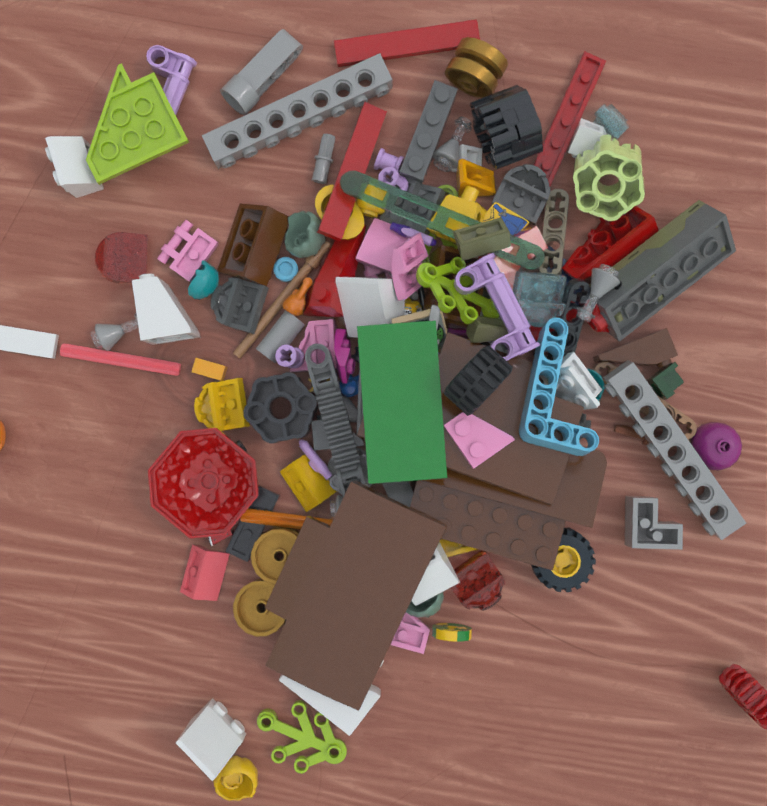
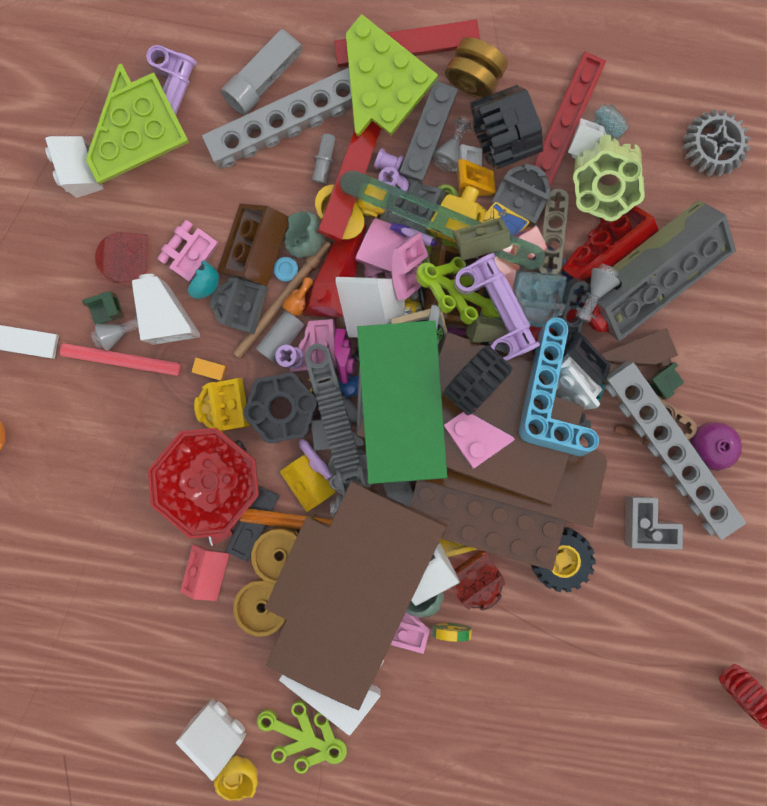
none -> dark green panel [82,291,124,325]
none -> lime wing [346,14,438,137]
none -> black tile [566,332,611,385]
none -> light grey gear [682,109,751,177]

